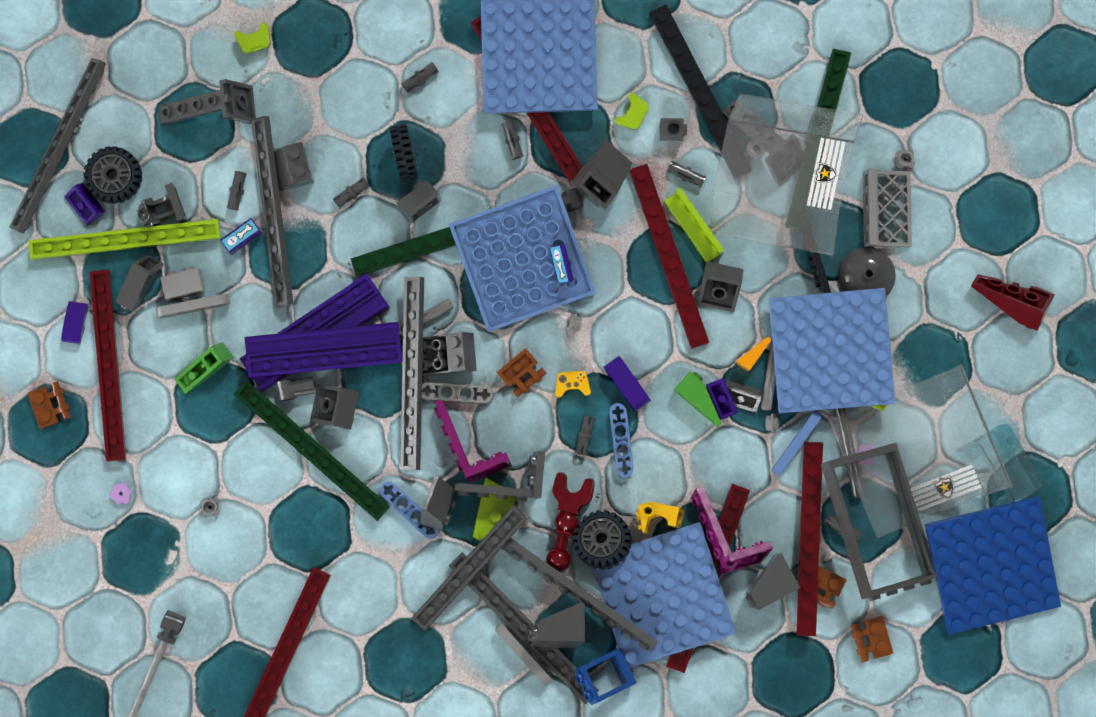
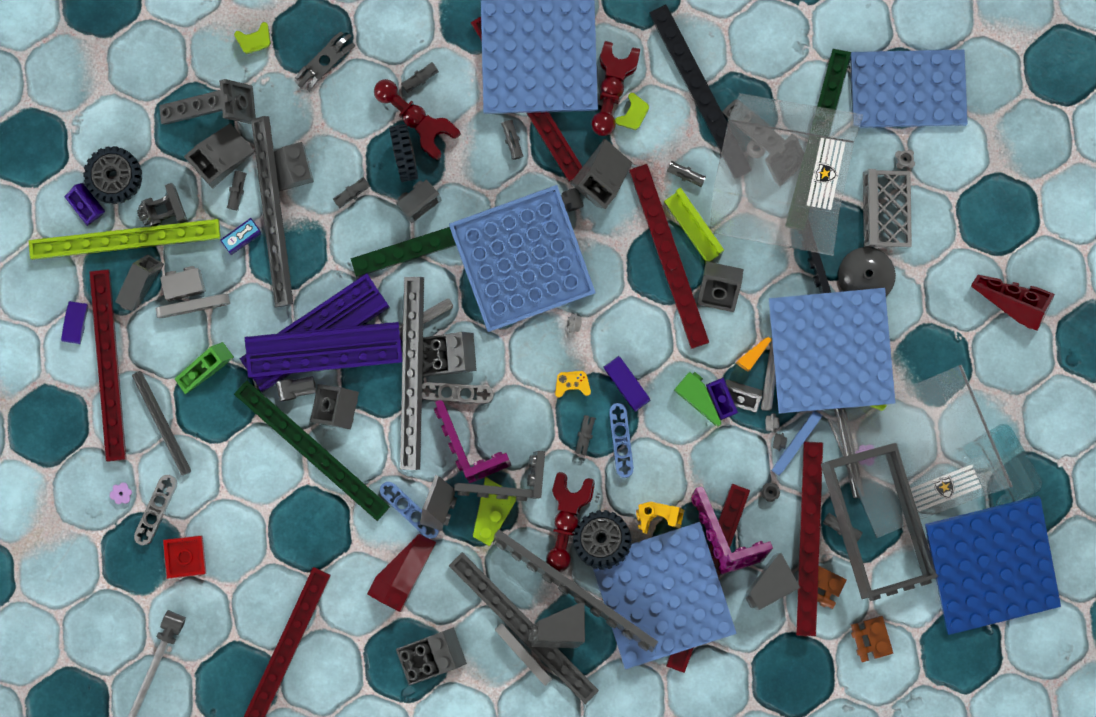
dark grey plate [9,58,106,234] -> none
dark orange plate [27,381,71,429] -> none
light grey plate [200,498,220,517] -> none
dark grey tile [411,504,529,631] -> none
dark orange plate [496,348,547,398] -> none
slope [550,244,573,284] -> none
blue window [574,648,637,705] -> none
dark grey brick [660,118,687,141] -> none
none -> dark grey axle [132,371,191,475]
none -> light grey beam [134,475,177,545]
none -> red plate [163,535,207,579]
none -> dark grey slope [184,123,255,189]
none -> dark grey piece [295,32,356,92]
none -> dark red wedge [367,534,436,612]
none -> dark red piece [374,79,461,160]
none -> dark grey slope [396,627,467,686]
none -> dark red piece [591,41,640,136]
none -> dark grey plate [761,483,780,502]
none -> dark grey plate [773,433,787,451]
none -> medium blue plate [850,50,968,128]

